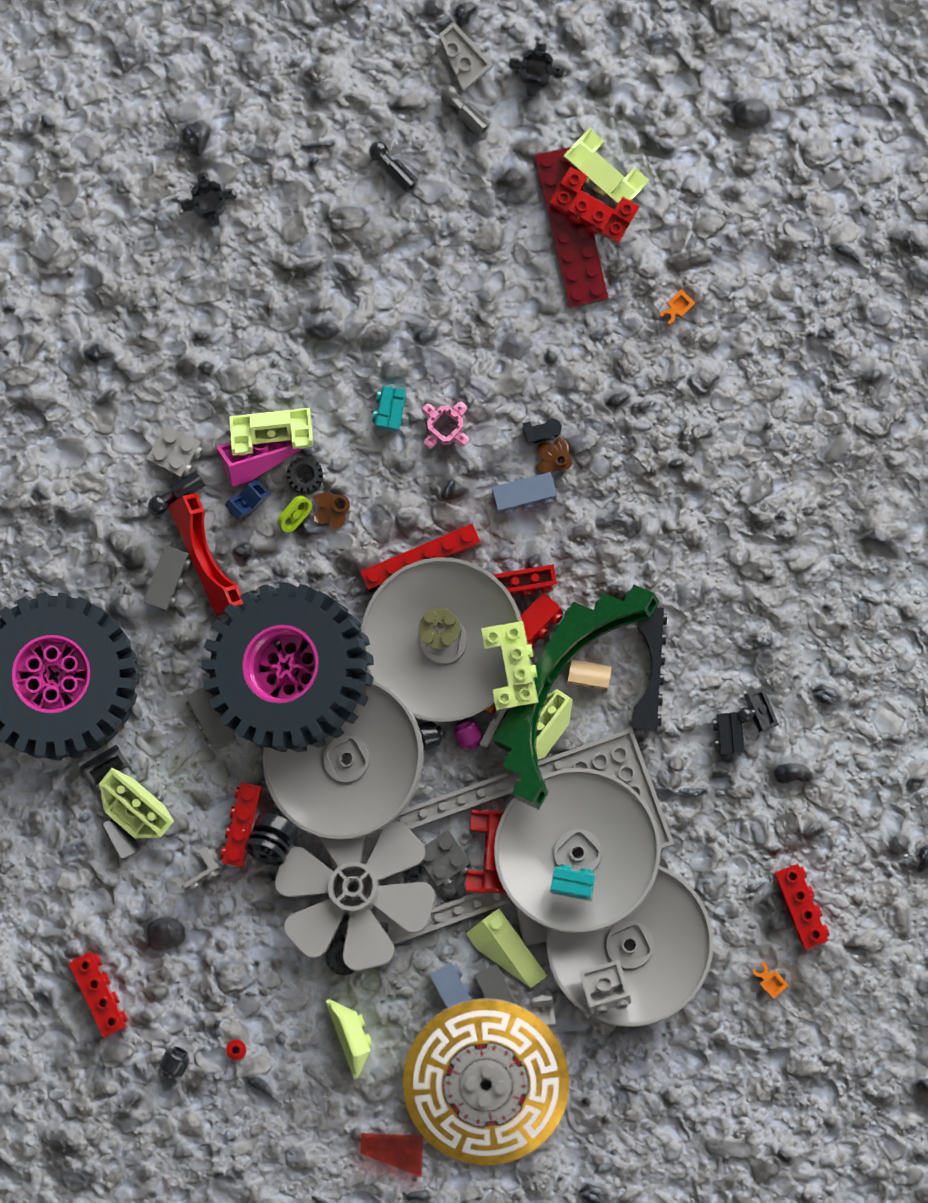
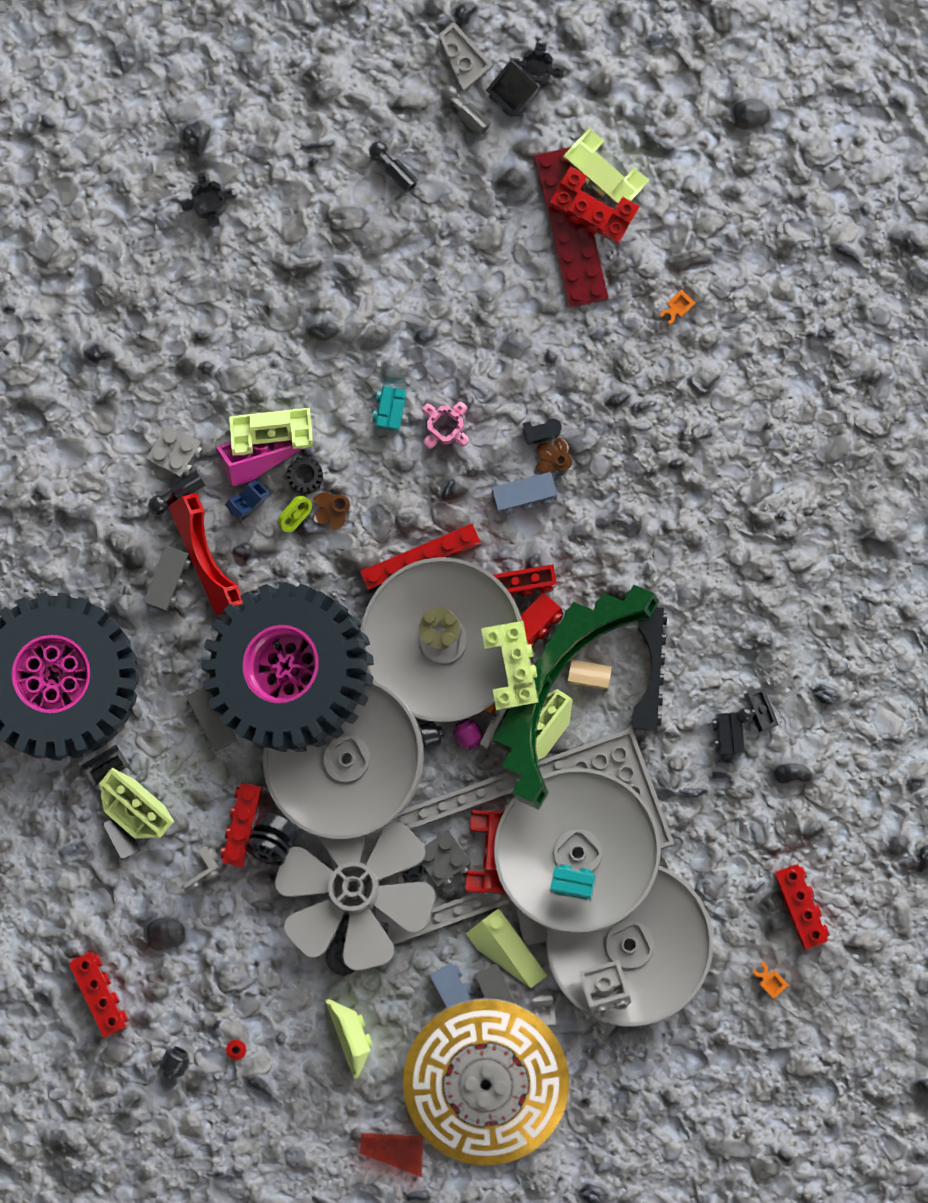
none -> black plate [486,60,541,117]

